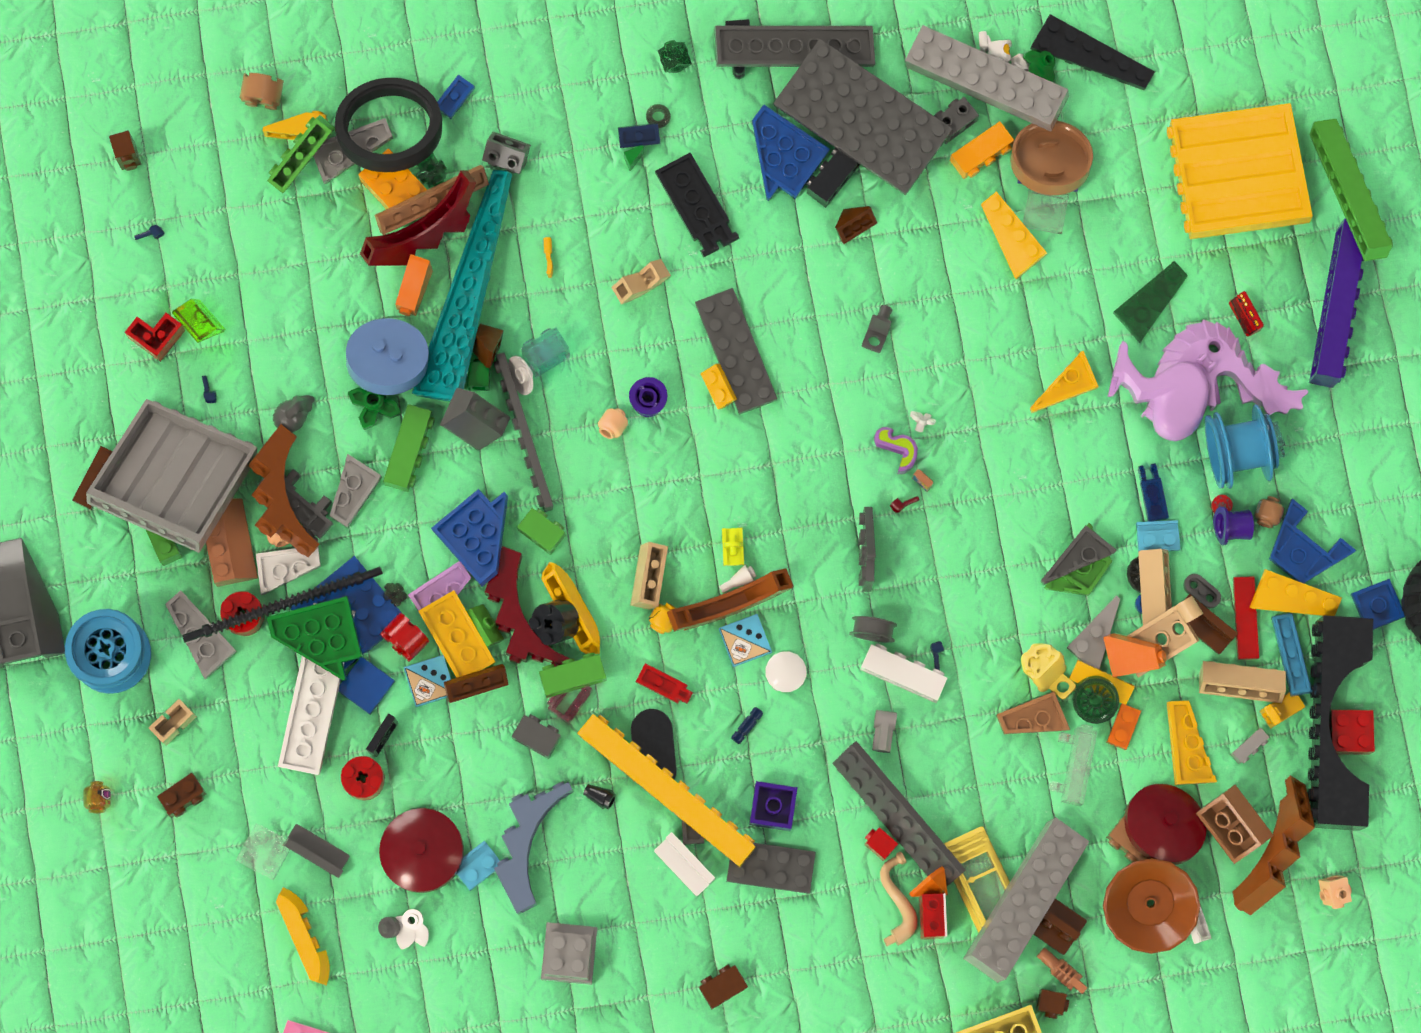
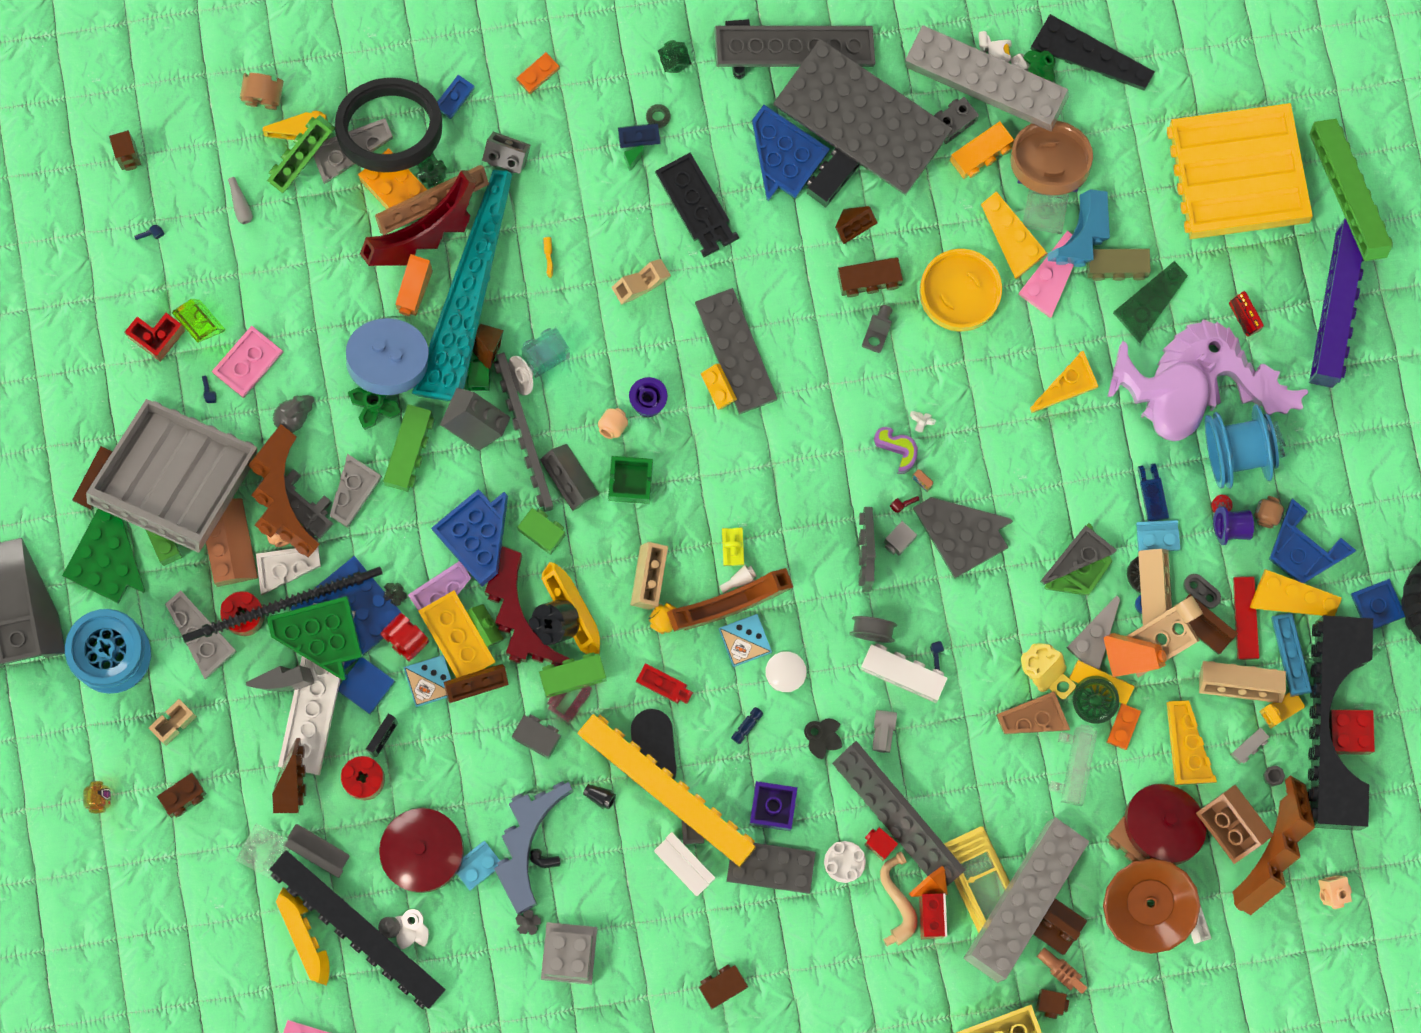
none -> green wing [62,509,145,604]
none -> bright pink tile [212,326,283,398]
none -> light grey piece [228,177,253,224]
none -> dark grey slope [246,666,315,692]
none -> black brick [269,850,446,1009]
none -> reddish brown slope [272,738,306,813]
none -> dark grey plant [515,909,541,936]
none -> orange plate [516,52,560,94]
none -> black arm [529,849,560,868]
none -> dark grey panel [540,444,599,511]
none -> green piece [608,456,653,504]
none -> pearl dark grey plate [804,718,842,759]
none -> white dish [824,841,866,883]
none -> reddish brown brick [837,257,903,297]
none -> light grey brick [884,521,917,556]
none -> dark grey wing [913,497,1013,579]
none -> yellow brick [919,249,1002,332]
none -> bright pink wing [1018,231,1074,318]
none -> dark azure arch [1048,189,1110,267]
none -> olive brick [1087,249,1151,281]
none -> dark grey tile [1263,765,1285,787]

